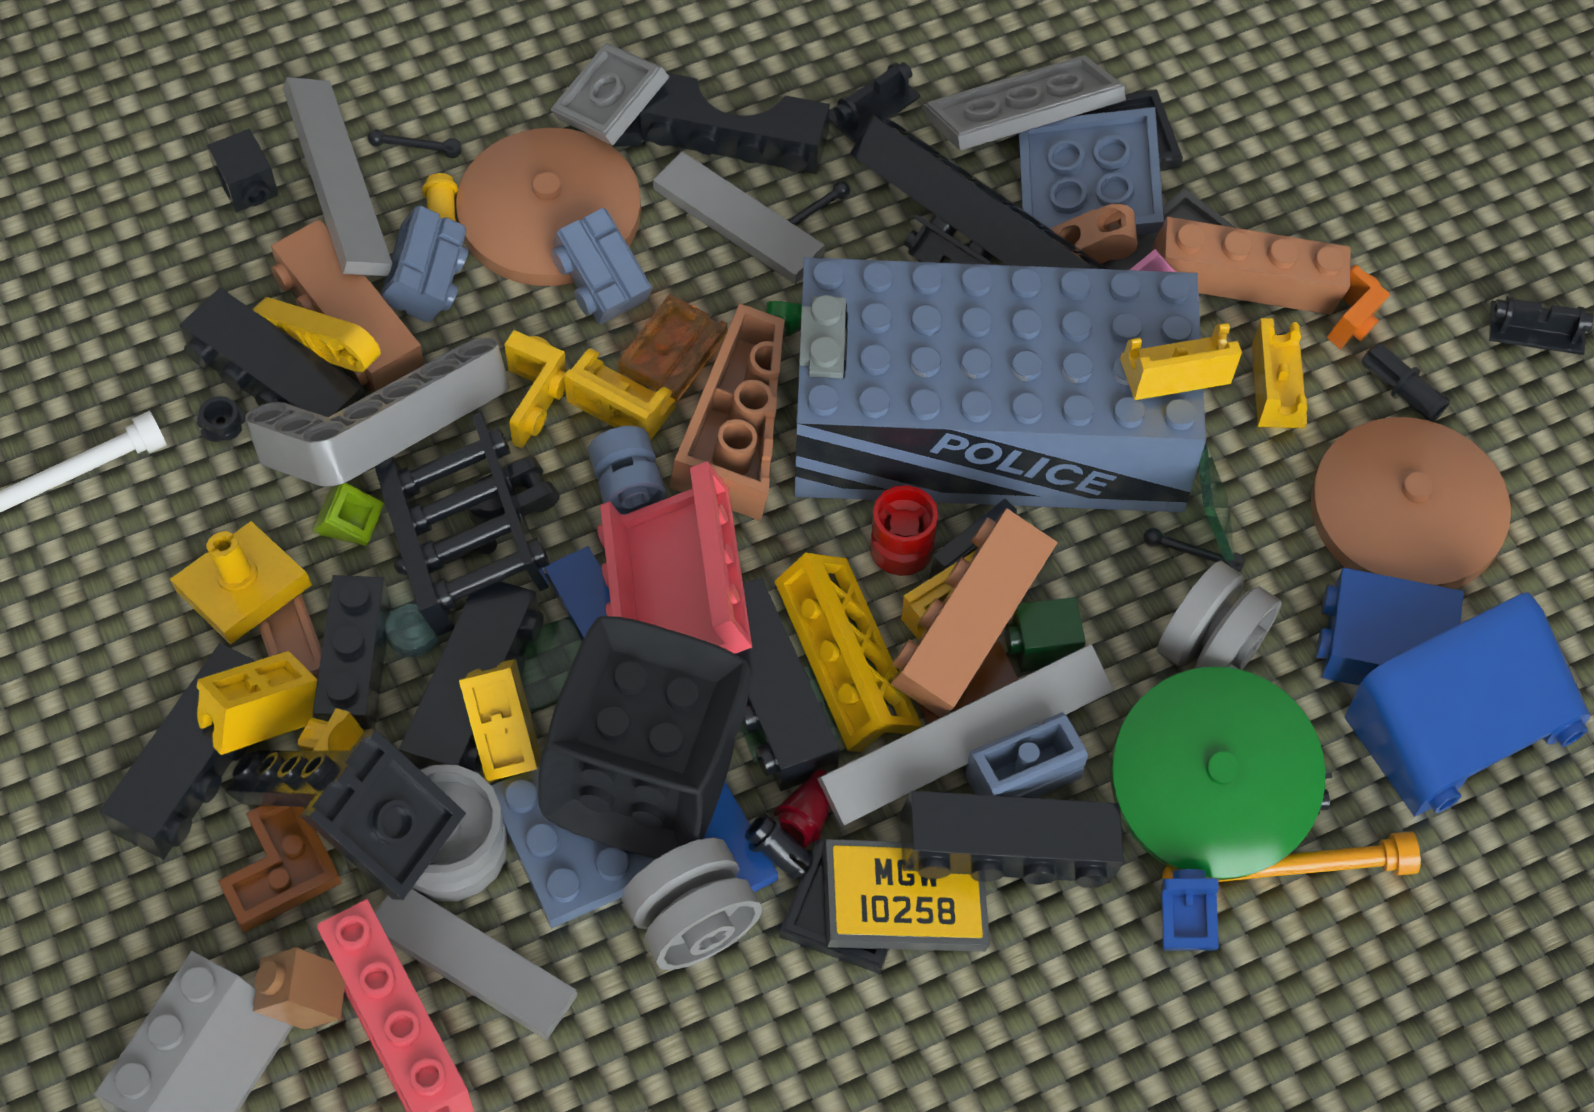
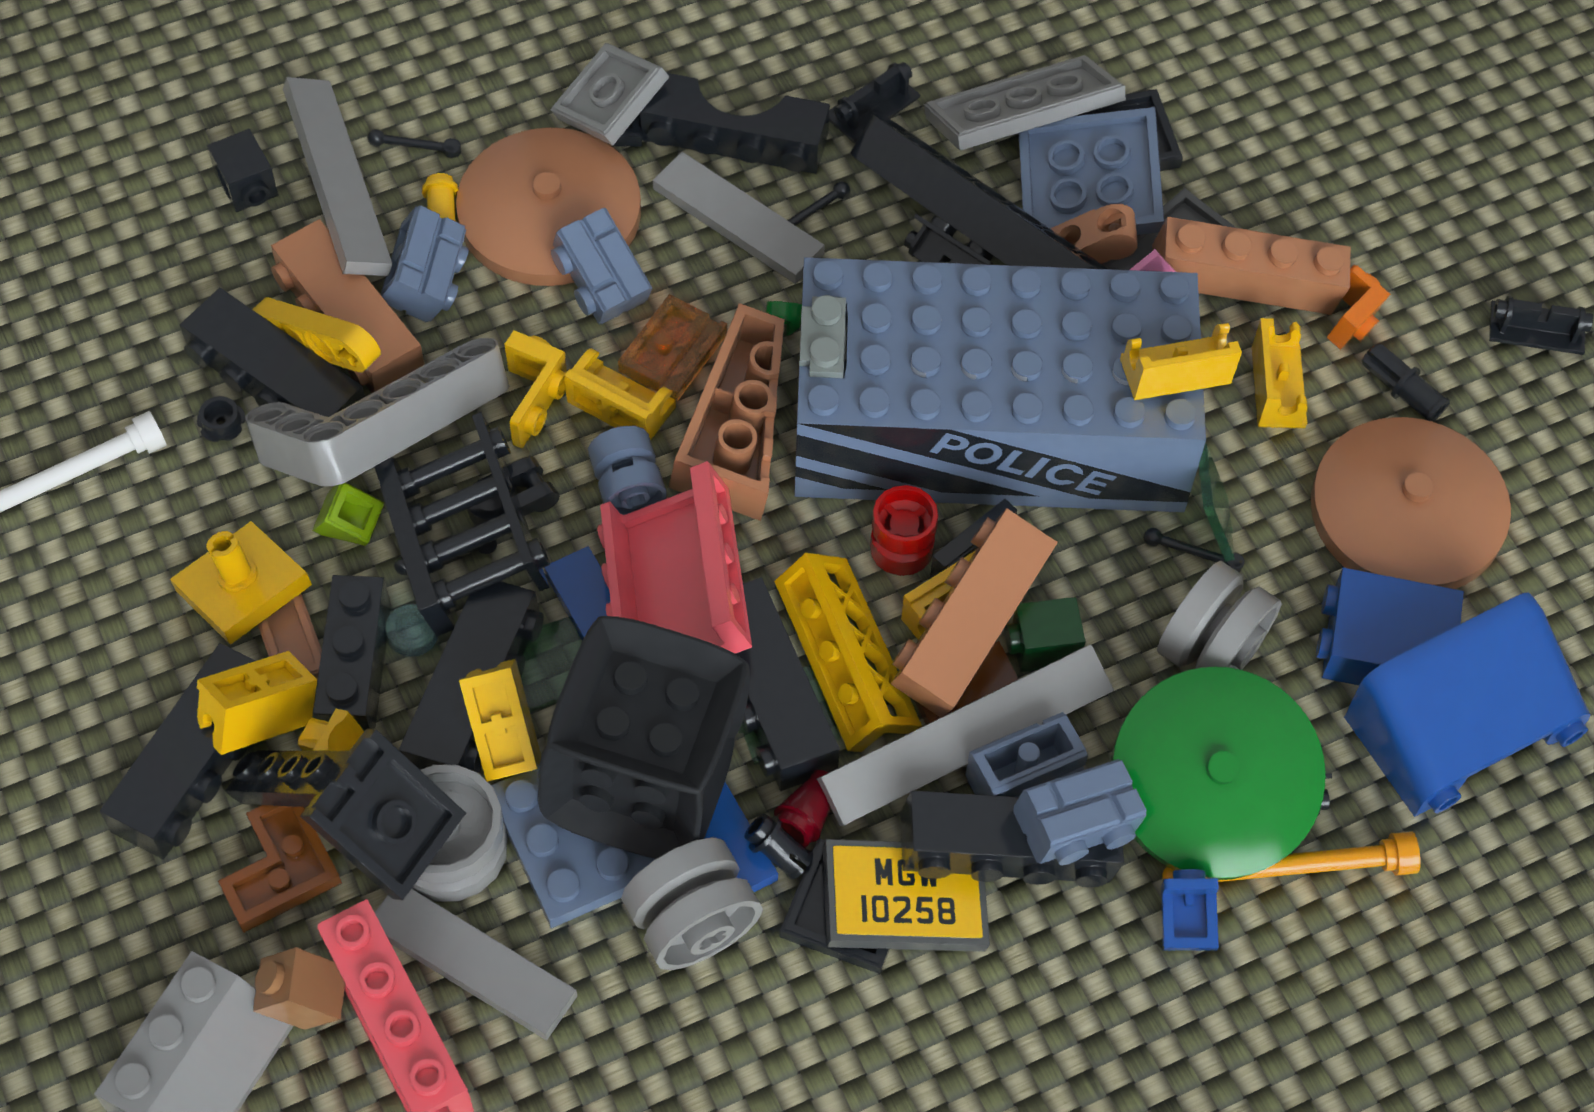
none -> sand blue brick [1013,759,1147,865]

